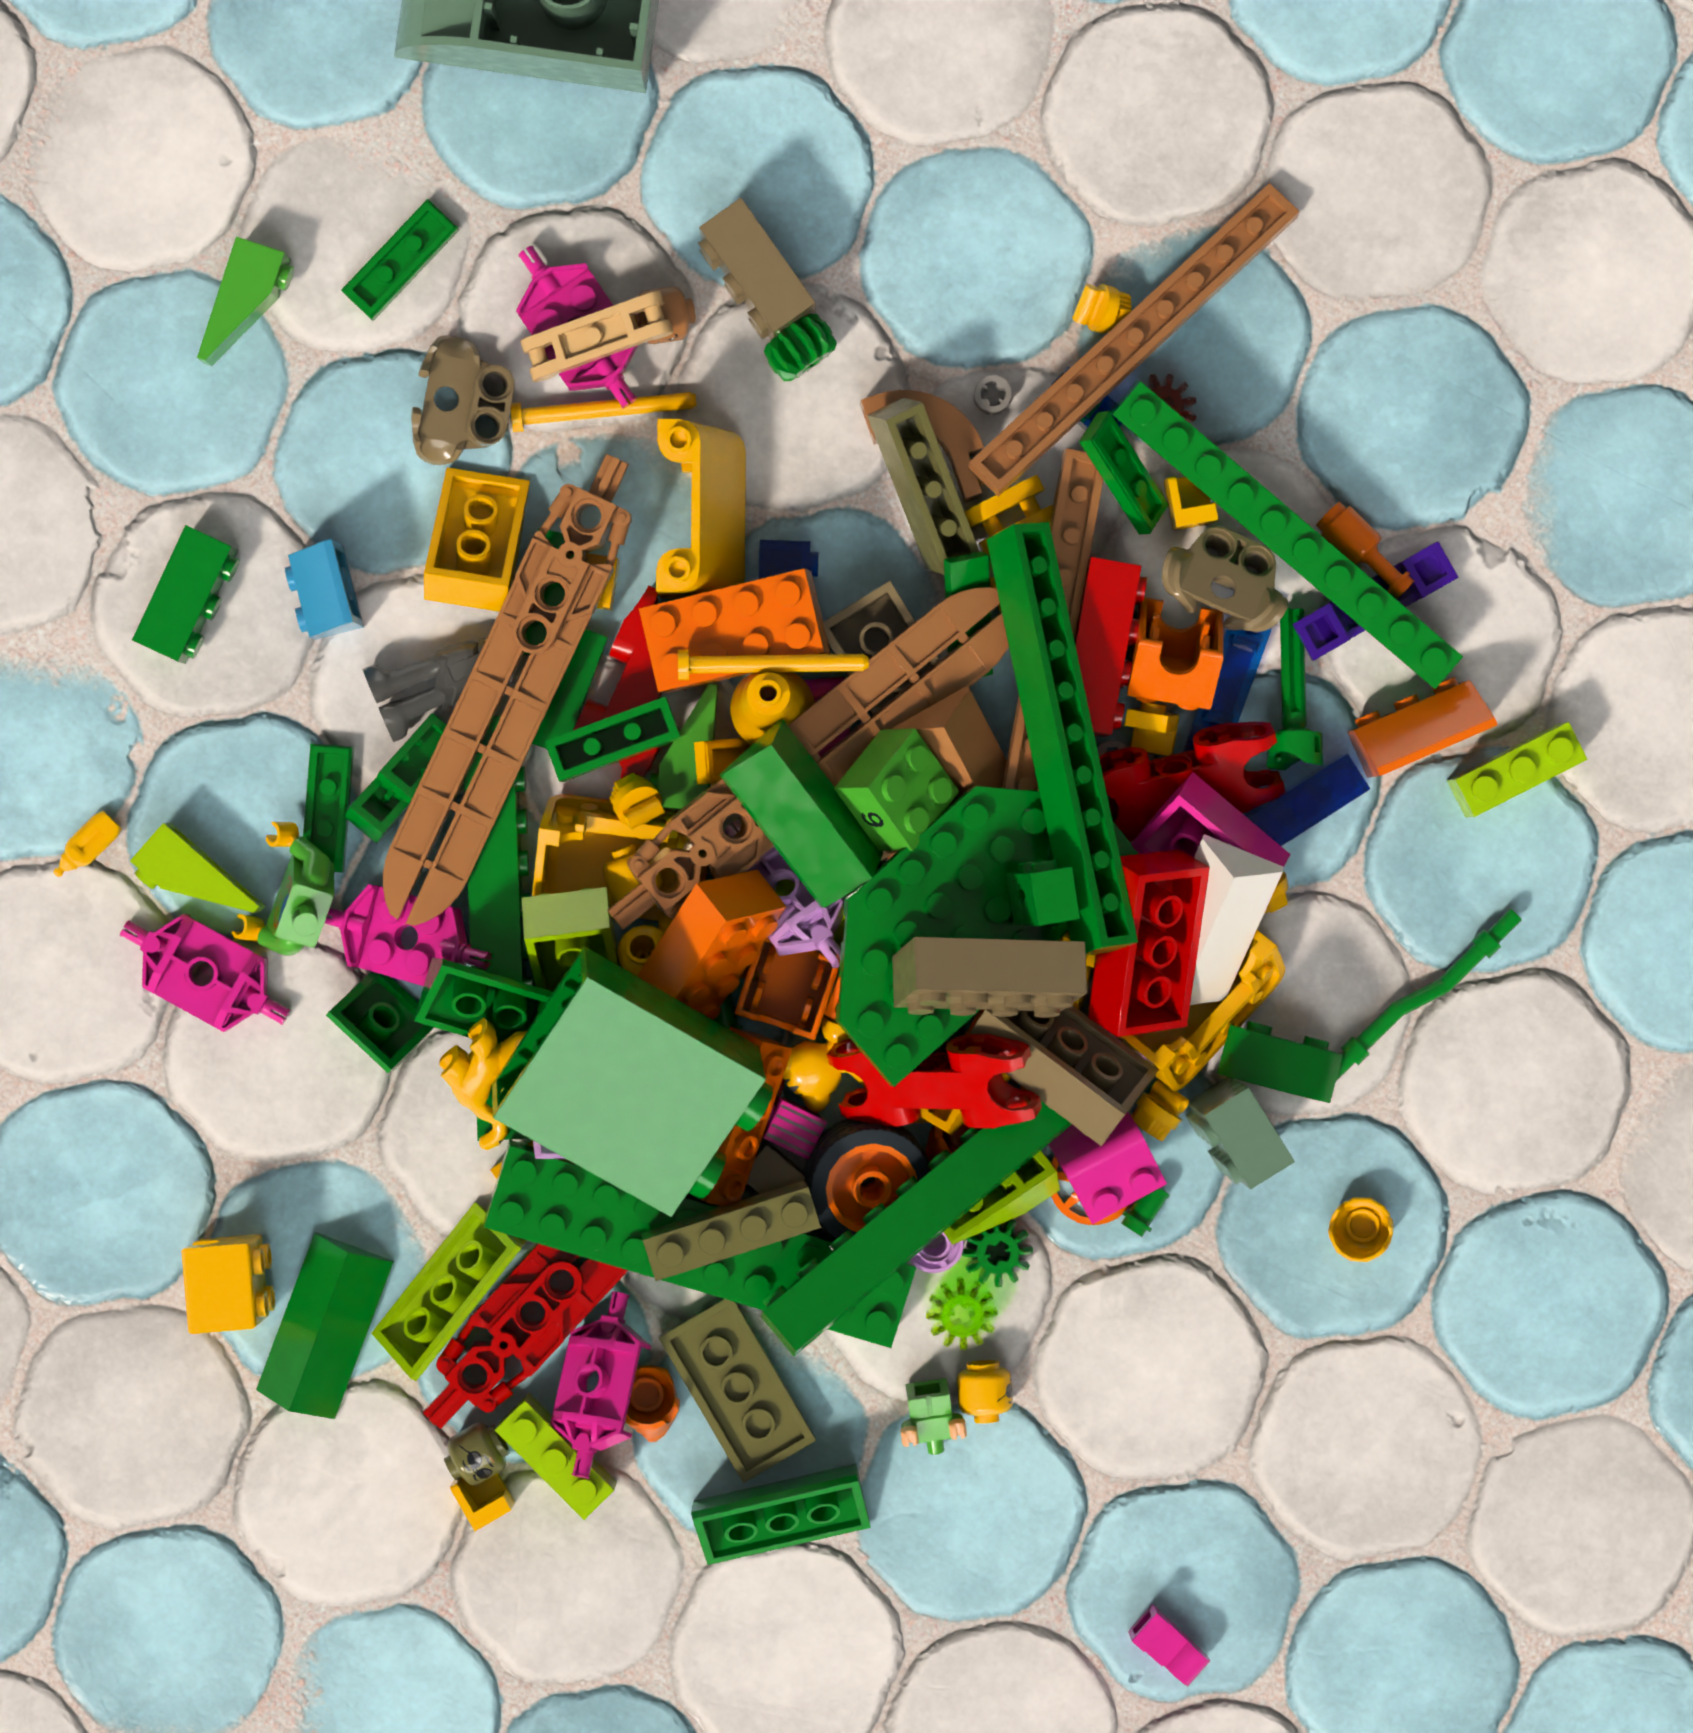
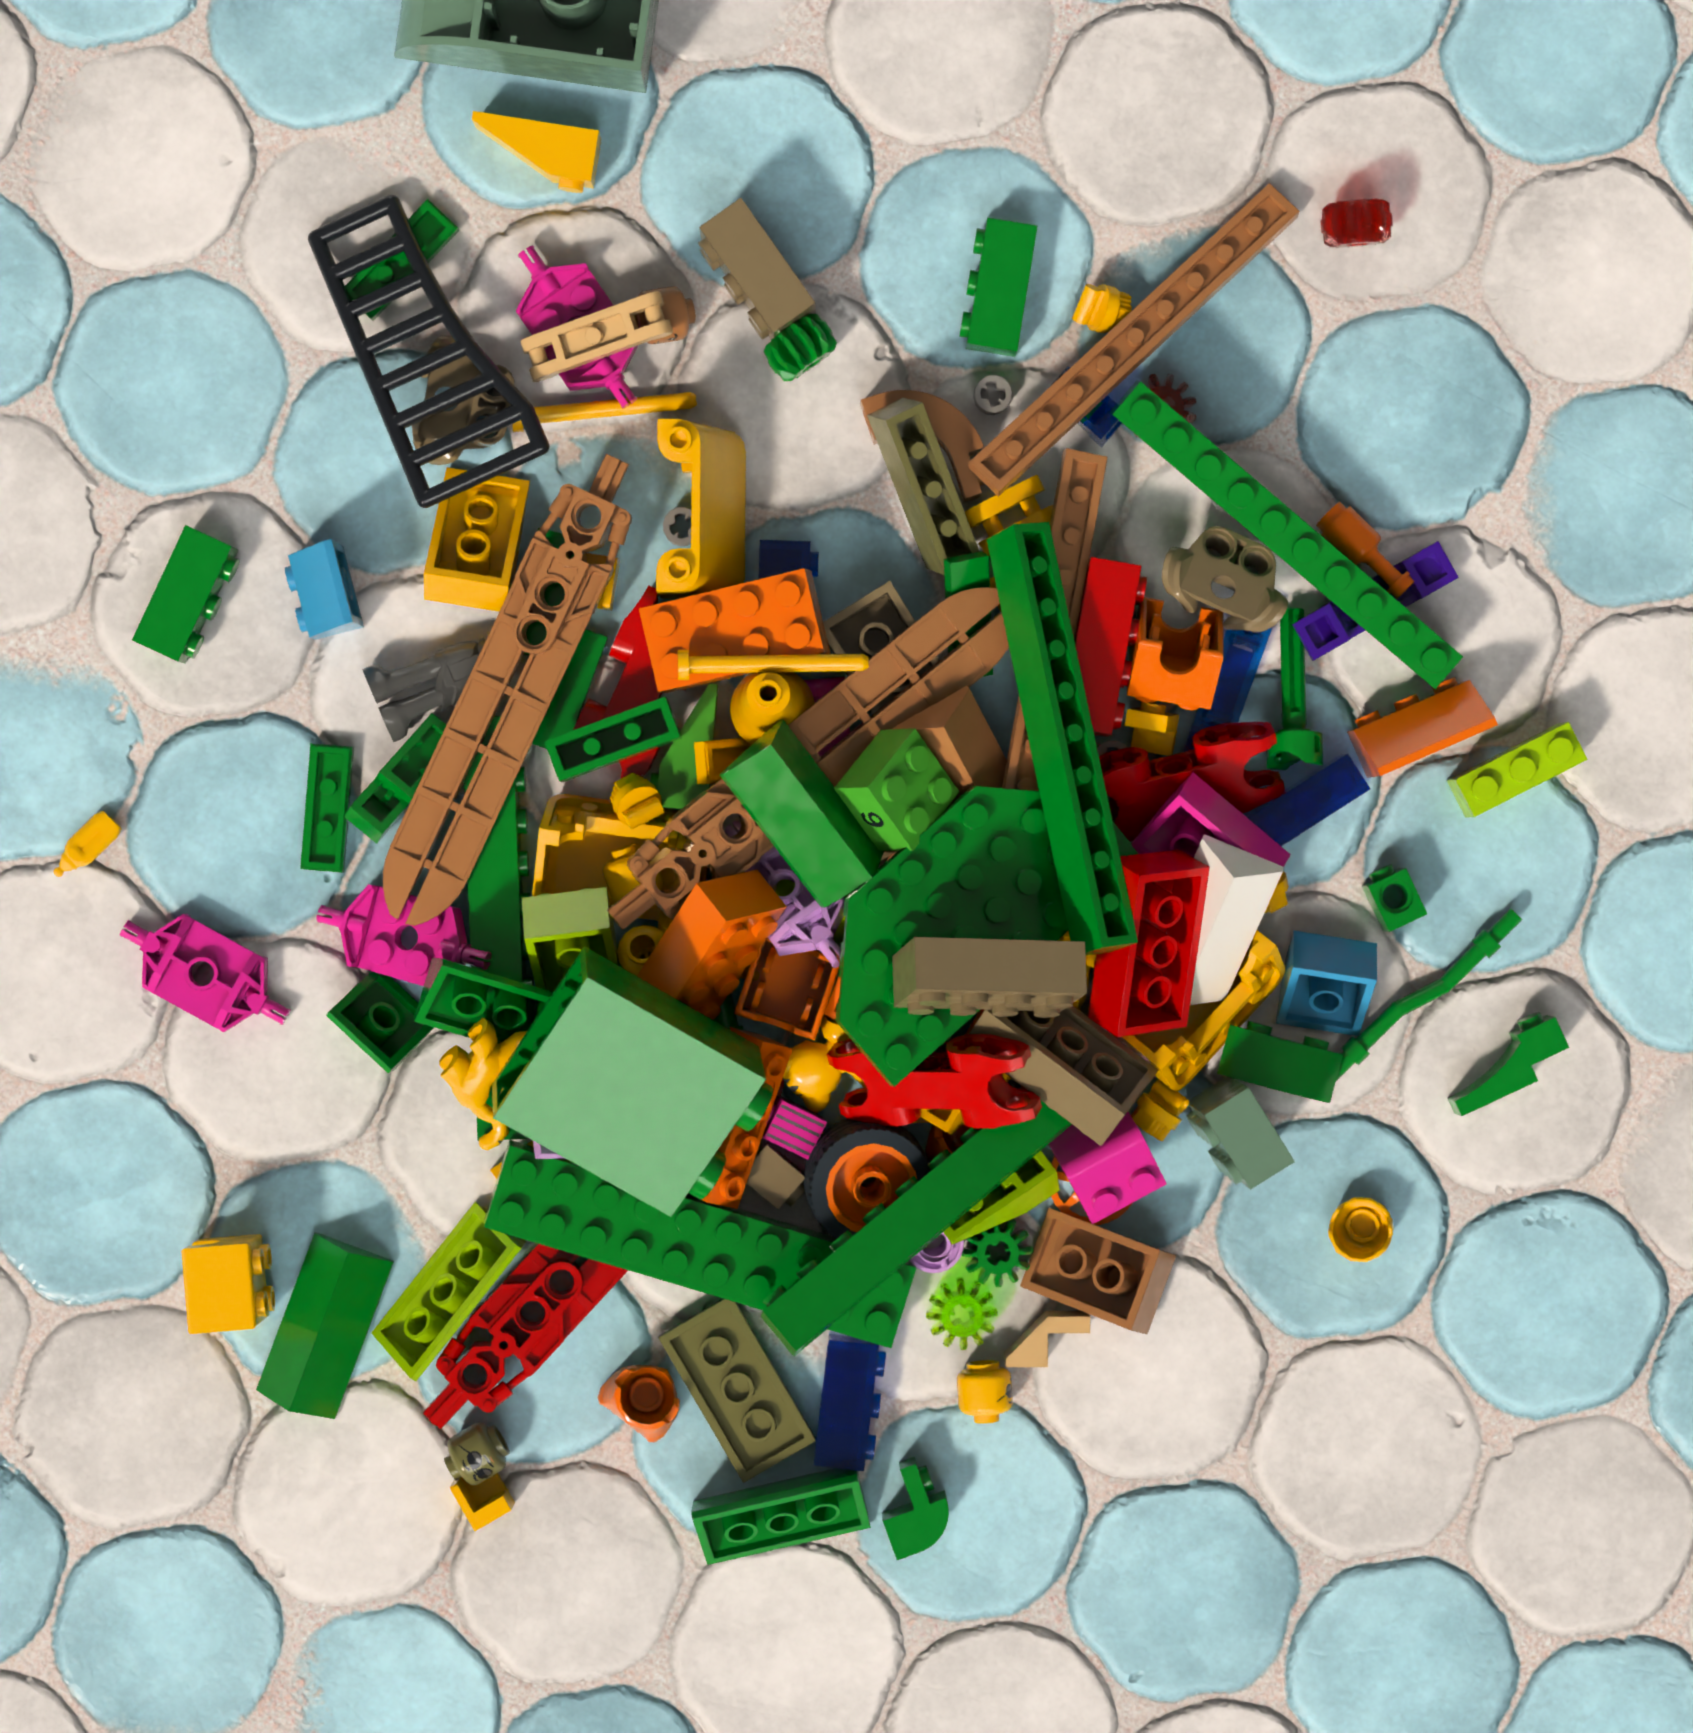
lime slope [130,823,266,913] -> none
bright green slope [197,237,294,366] -> none
bright green torso [232,822,335,956] -> none
lime brick [495,1393,617,1520] -> none
dark pink plate [550,1291,651,1479] -> none
olive brick [641,1180,821,1281] -> none
bright green piece [900,1378,967,1455] -> none
green brick [1006,859,1080,926] -> none
green tile [1079,411,1169,535] -> none
green pin [1121,1188,1170,1237] -> none
dark pink leg [1128,1604,1210,1686] -> none
yellow panel [1164,476,1218,531] -> none
none -> black bar [308,195,550,508]
none -> yellow slope [472,111,602,193]
none -> light grey bush [663,507,691,546]
none -> clear blue brick [814,1334,886,1471]
none -> green brick [882,1457,949,1560]
none -> green brick [959,217,1038,357]
none -> tan slope [1004,1311,1090,1367]
none -> medium nougat slope [1020,1208,1176,1334]
none -> dark azure slope [1276,931,1377,1036]
none -> clear red gear [1320,198,1393,248]
none -> green brick [1362,864,1427,932]
none -> green slope [1447,1012,1570,1116]

